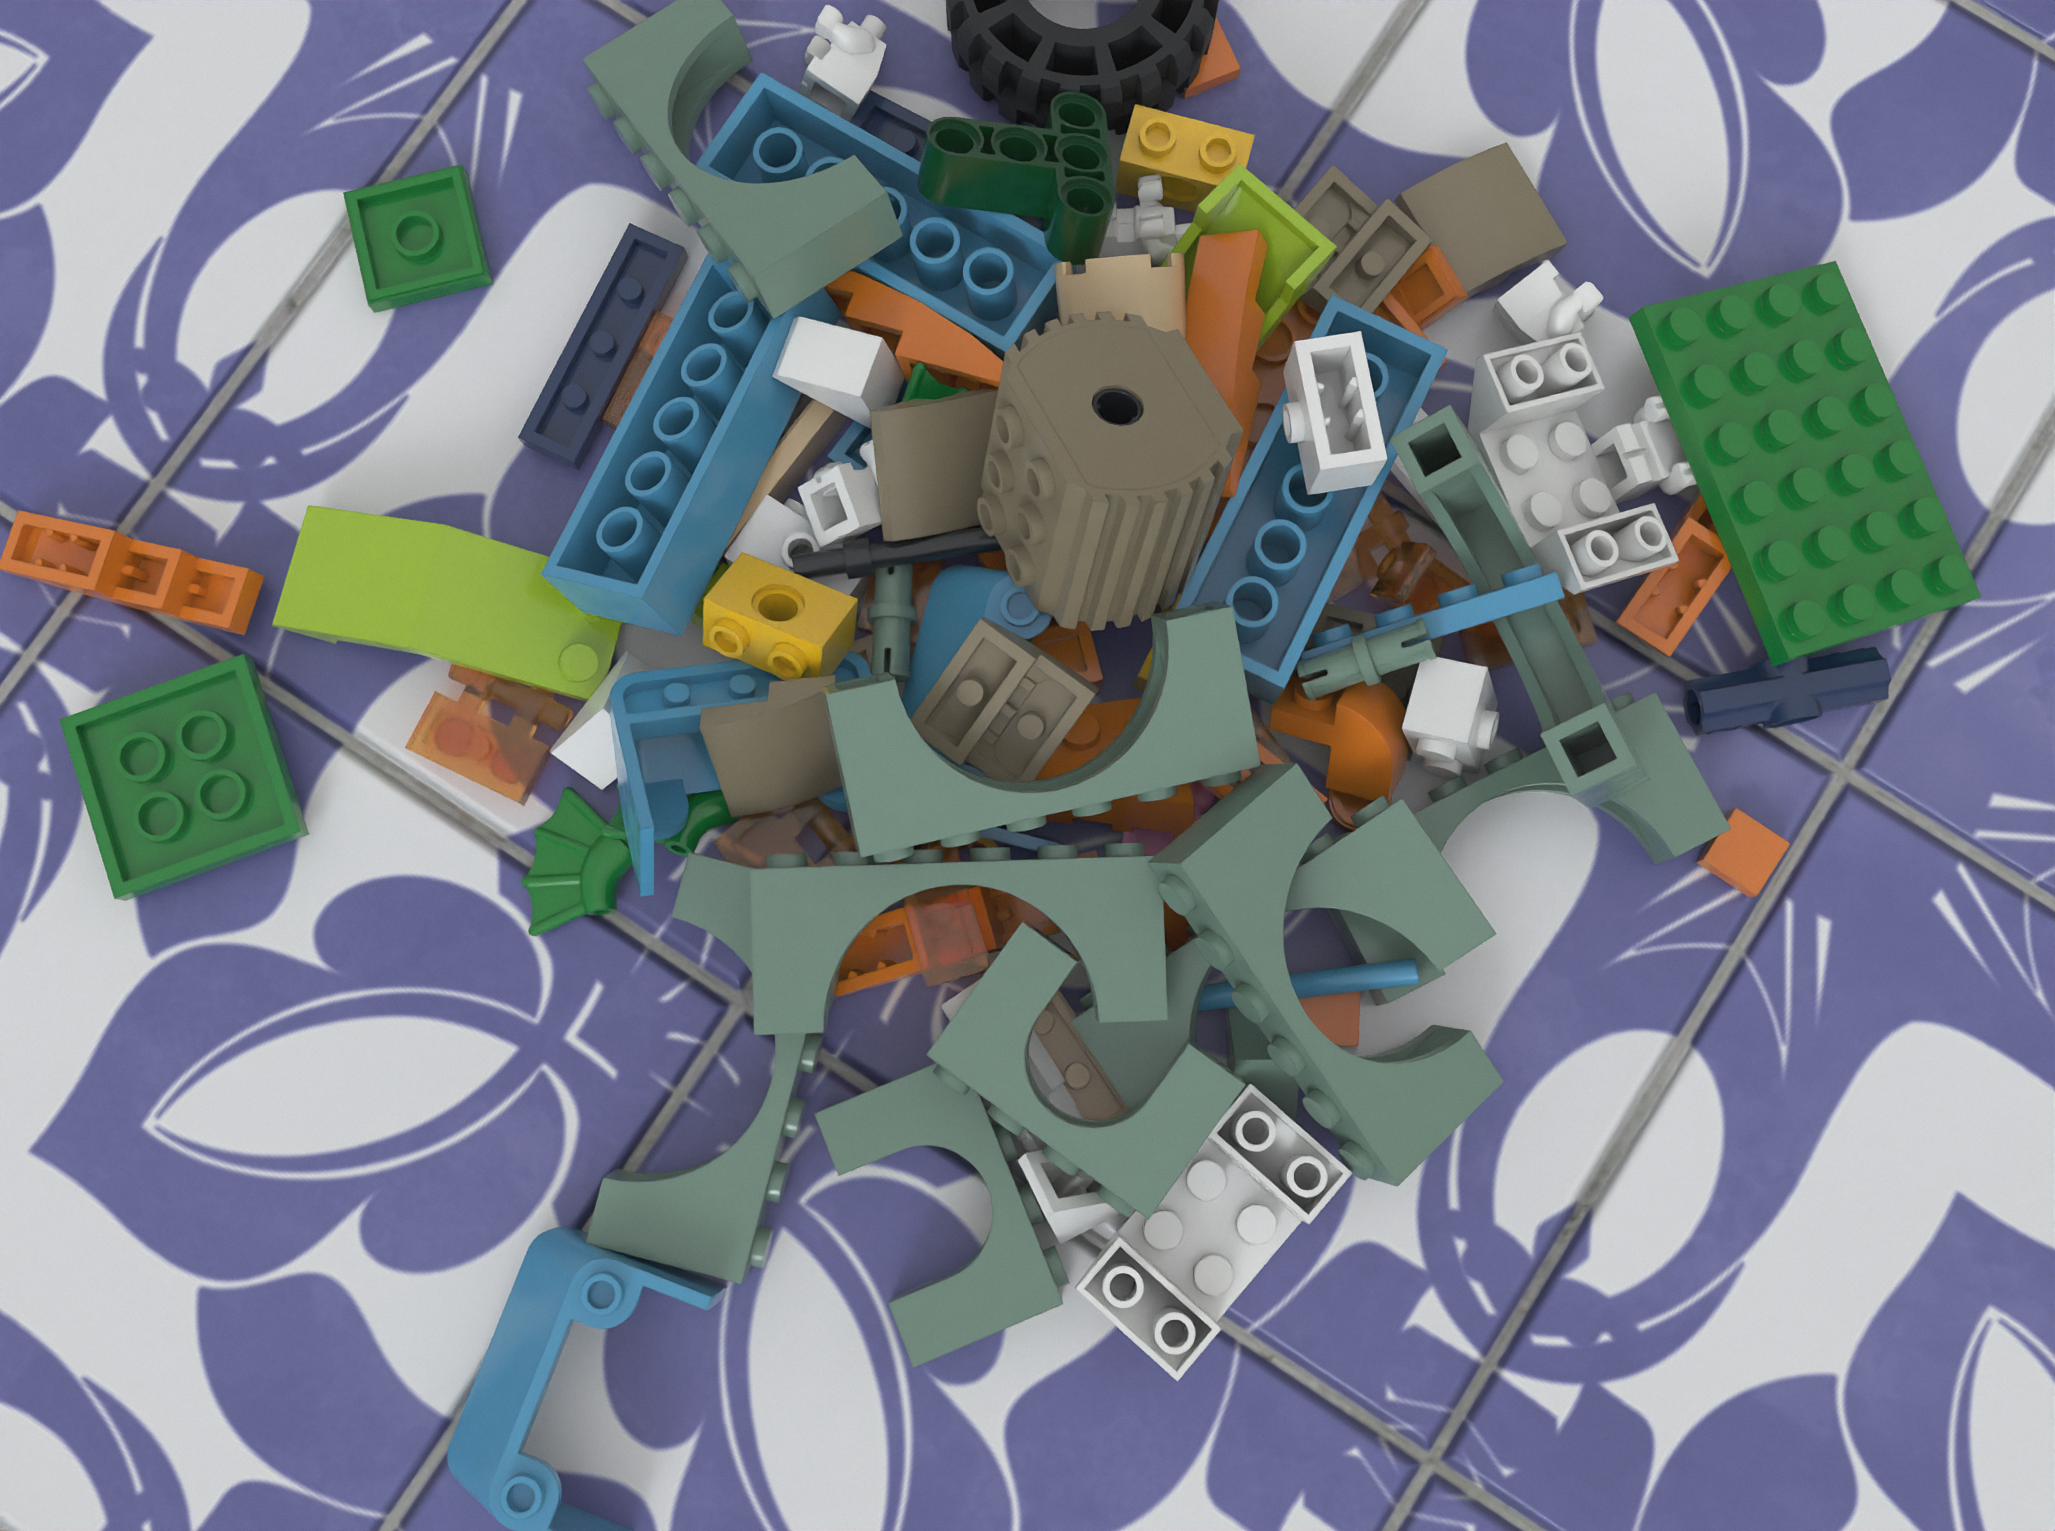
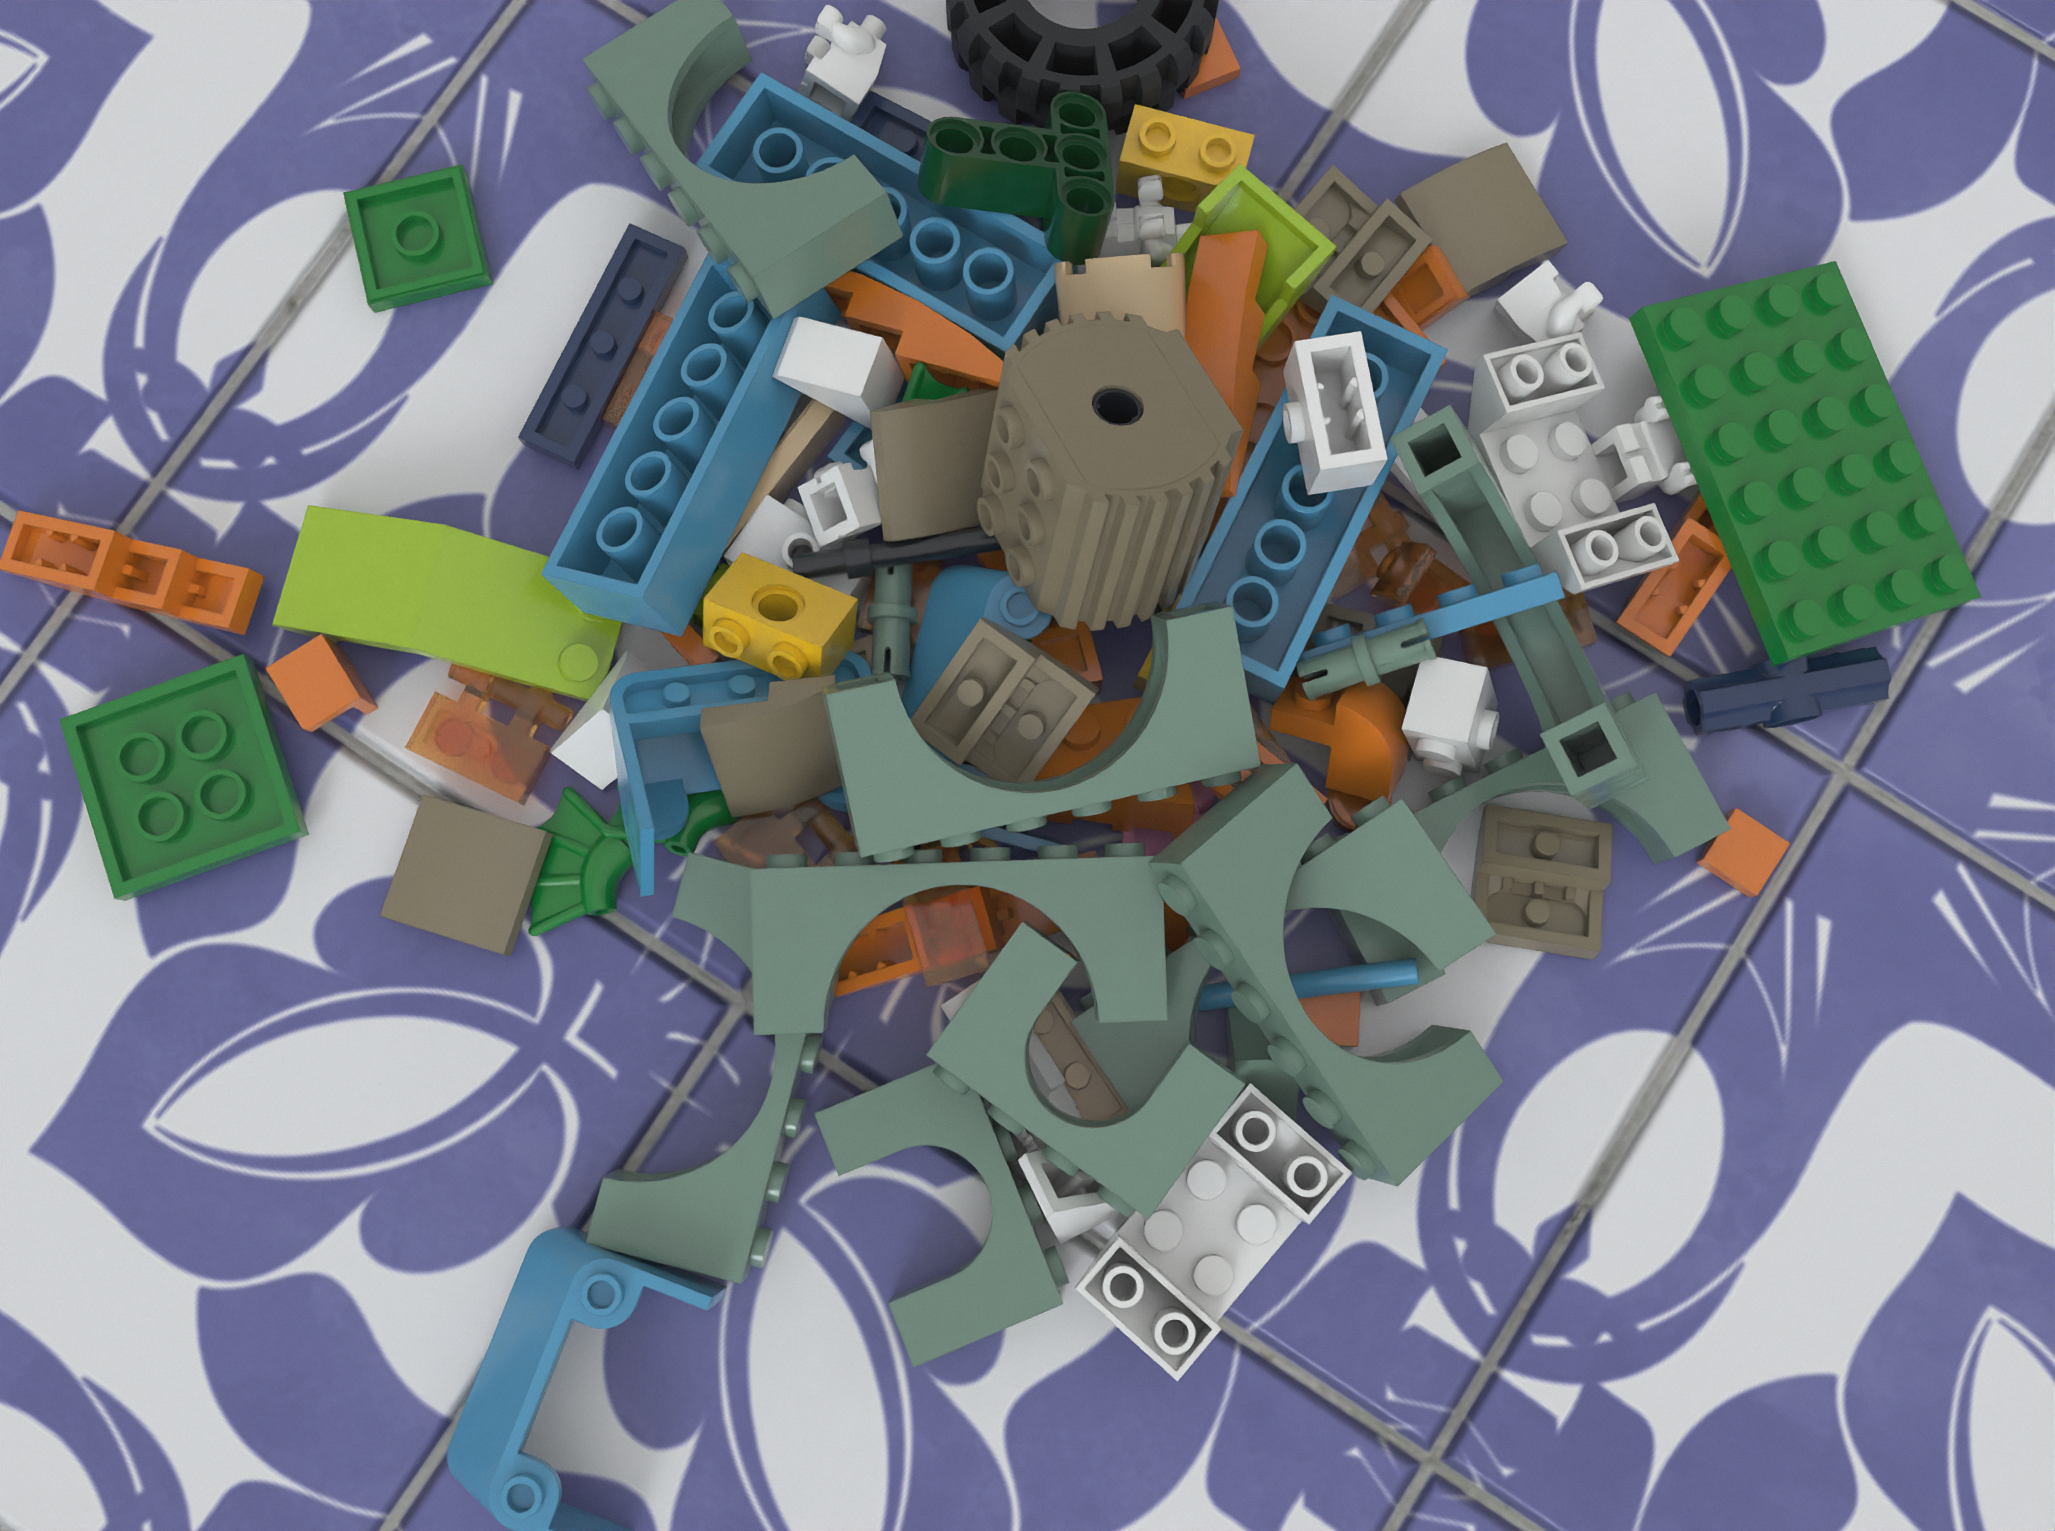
none -> orange panel [266,634,378,732]
none -> dark tan slope [380,794,553,957]
none -> orange tile [660,624,723,666]
none -> dark tan slope [1470,804,1612,960]

